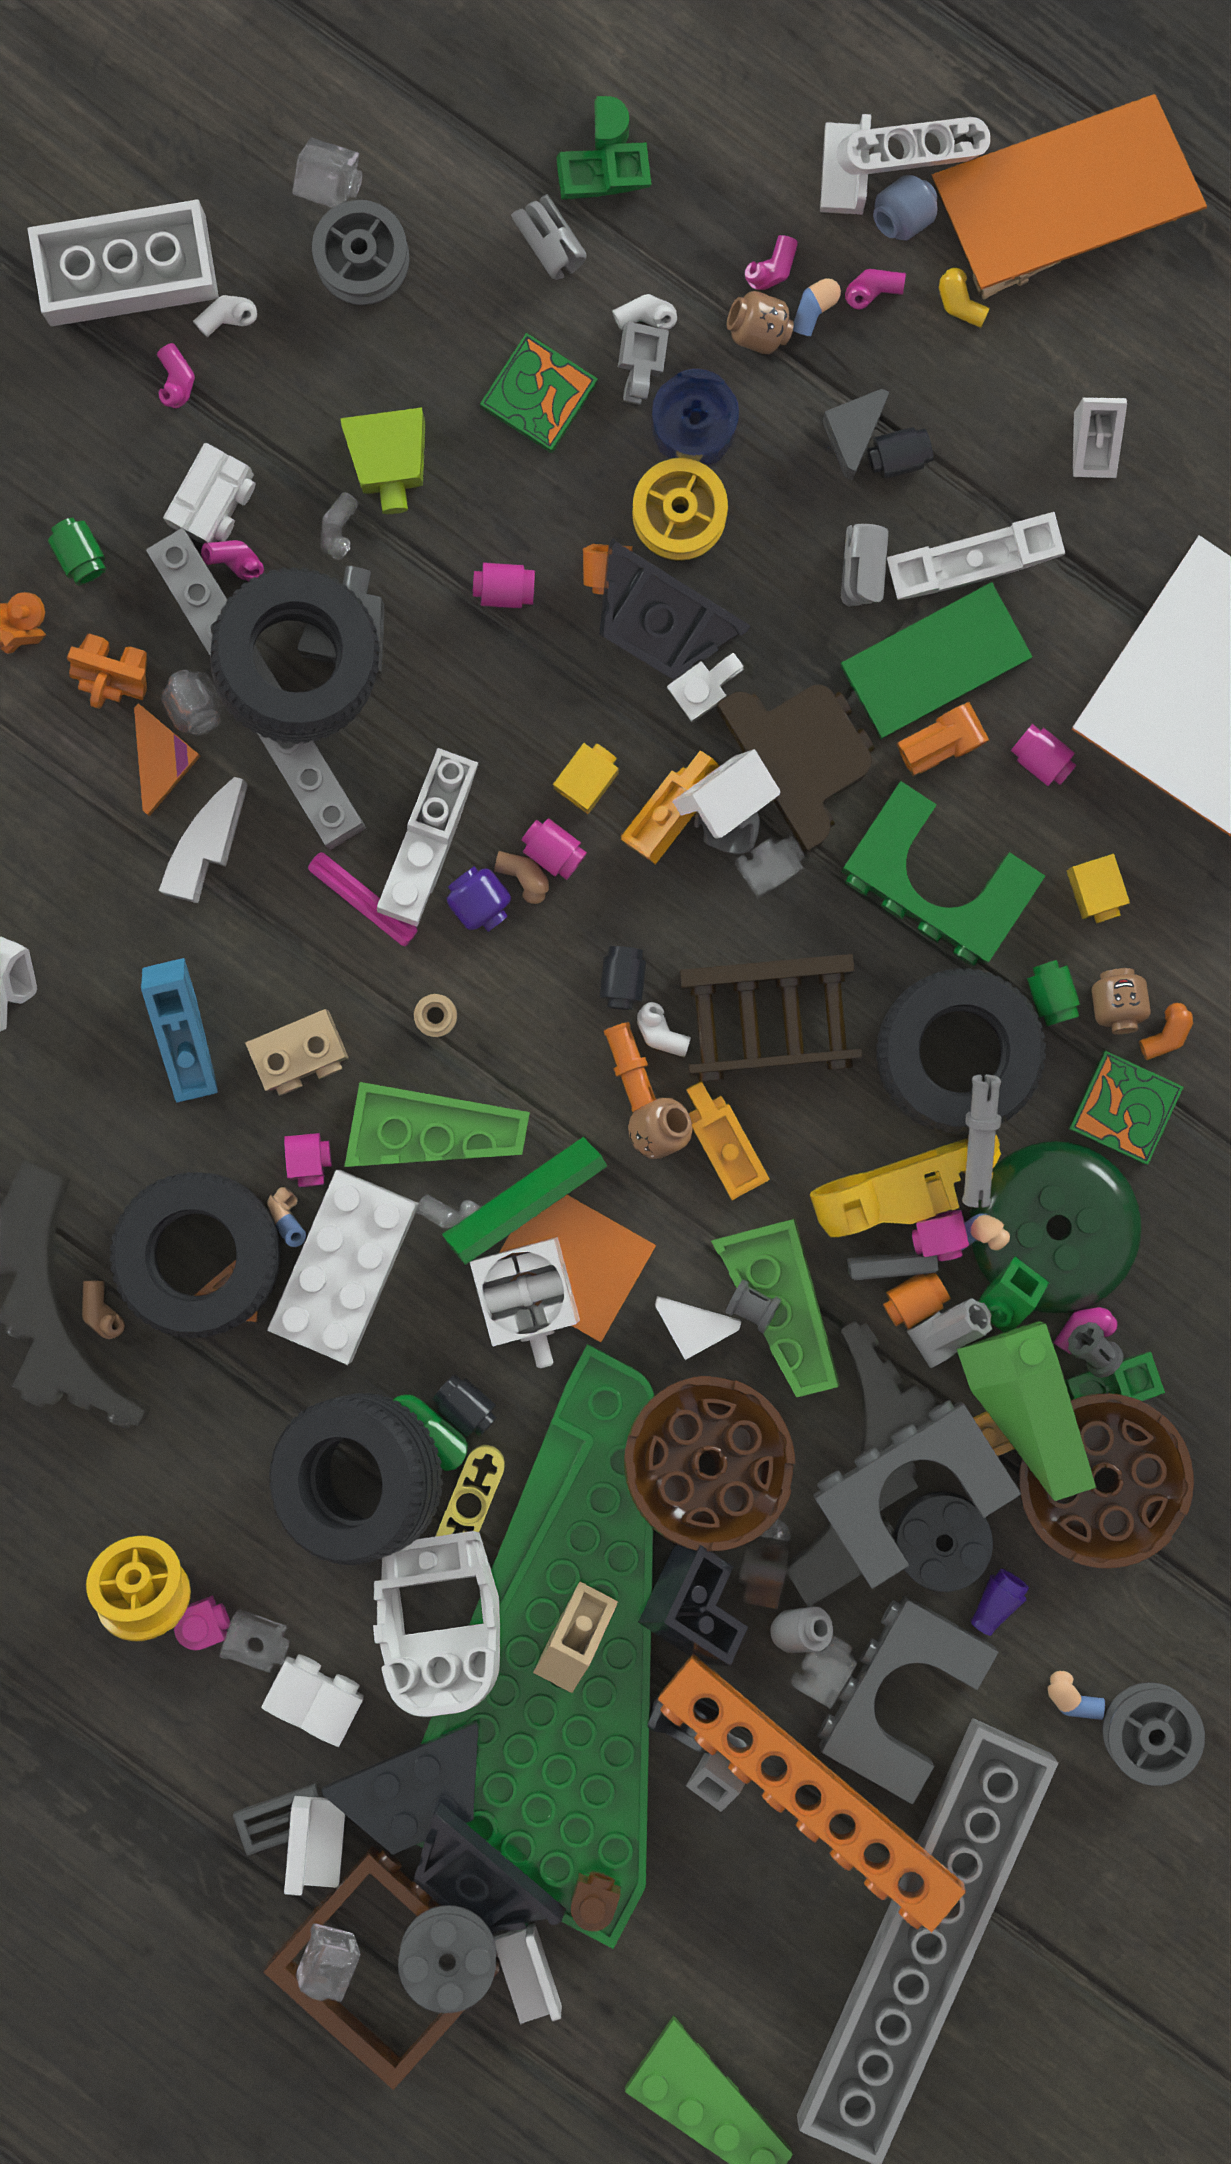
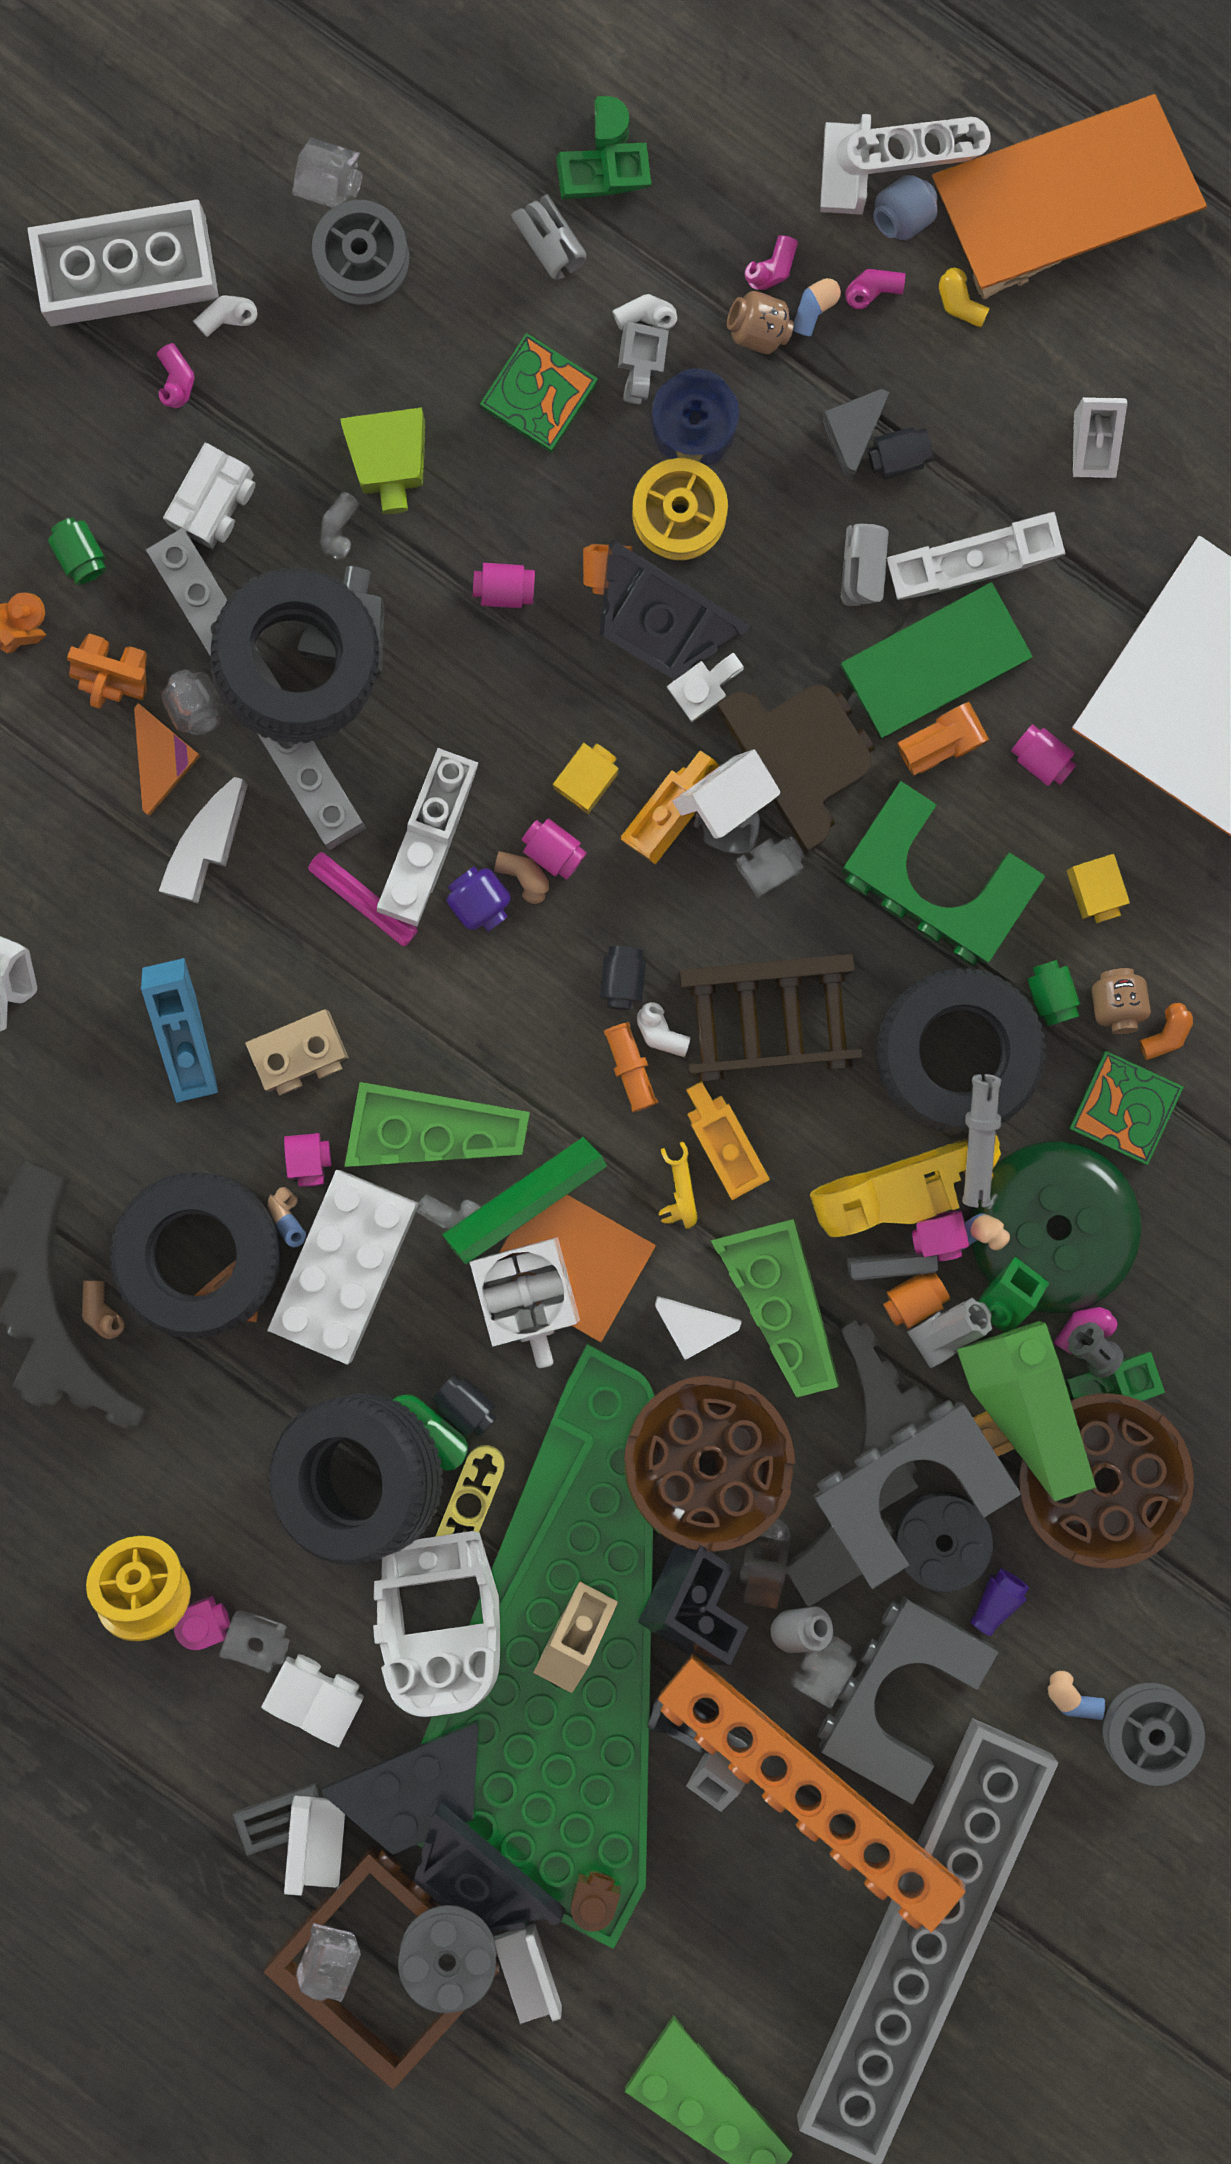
dark pink arm [201,540,264,582] -> none
tan plate [414,994,457,1037] -> none
medium nougat head [628,1098,693,1159] -> none
dark grey bush [726,1279,782,1334] -> none
none -> yellow piece [659,1142,697,1229]

